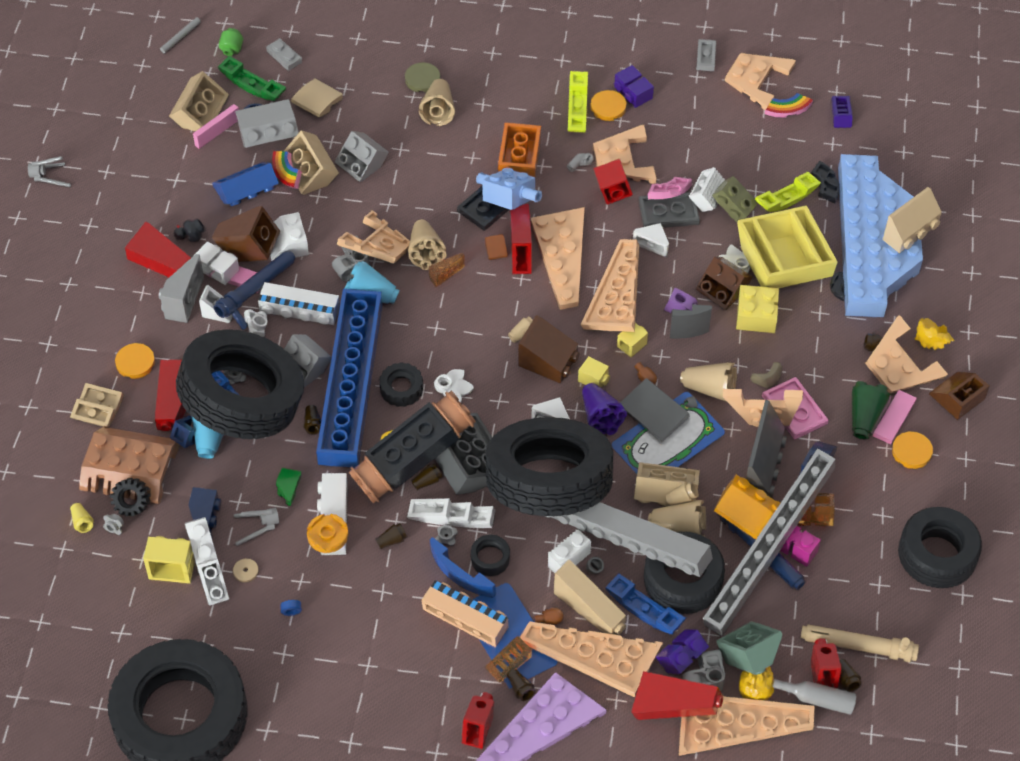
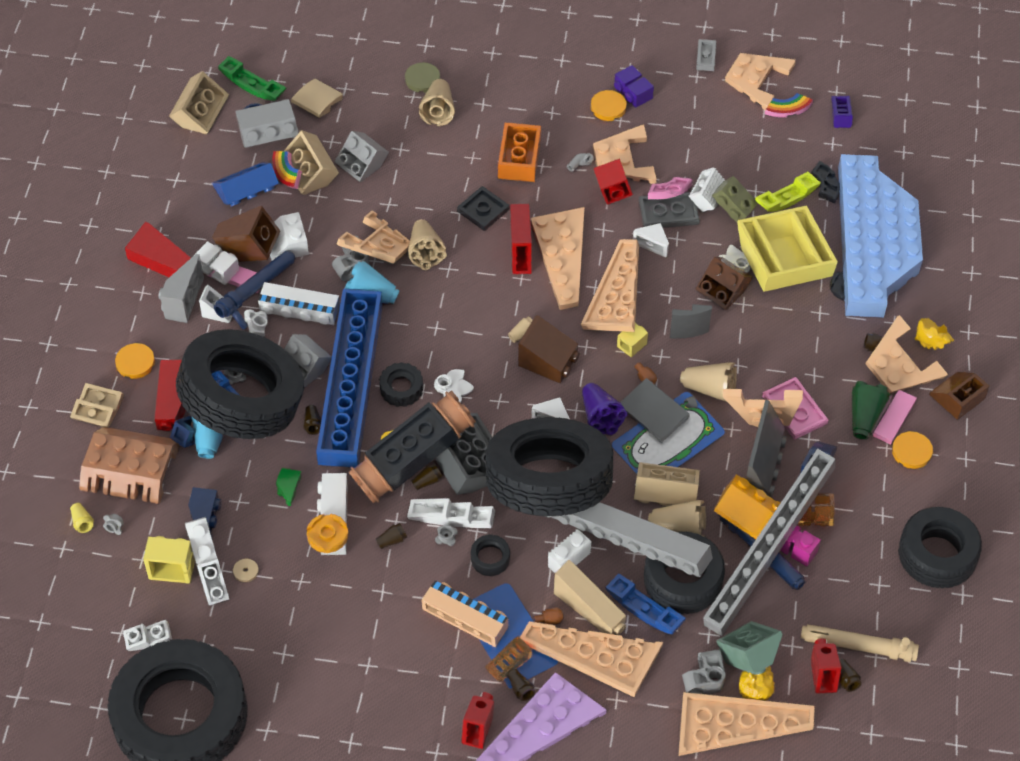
light grey plant [28,156,71,187] -> none
black tyre [110,478,151,517] -> none
light grey bar [160,17,201,54] -> none
black animal [173,218,206,242] -> none
bright pink tile [193,104,239,149] -> none
bright green head [219,28,243,56] -> none
light grey plant [233,507,279,546] -> none
light grey plate [266,38,302,71] -> none
blue tile [280,600,302,616] -> none
clear orange slope [429,252,465,287] -> none
blue slope [430,537,496,597] -> none
light blue brick [476,168,542,210] -> none
dark orange slope [485,234,508,260] -> none
neon yellow slope [568,71,588,132] -> none
light yellow brick [578,356,610,387] -> none
dark grey hinge [586,557,604,575] -> none
red slope [631,671,723,720] -> none
dark purple piece [655,630,709,674] -> none
medium lavender leg [664,288,698,313] -> none
tan cone [666,482,699,506] -> none
light yellow piece [736,285,779,333] -> none
dark tan hair [751,362,783,388] -> none
light grey piece [772,679,856,715] -> none
tan slope [883,187,942,254] -> none
none -> white slope [123,620,172,651]

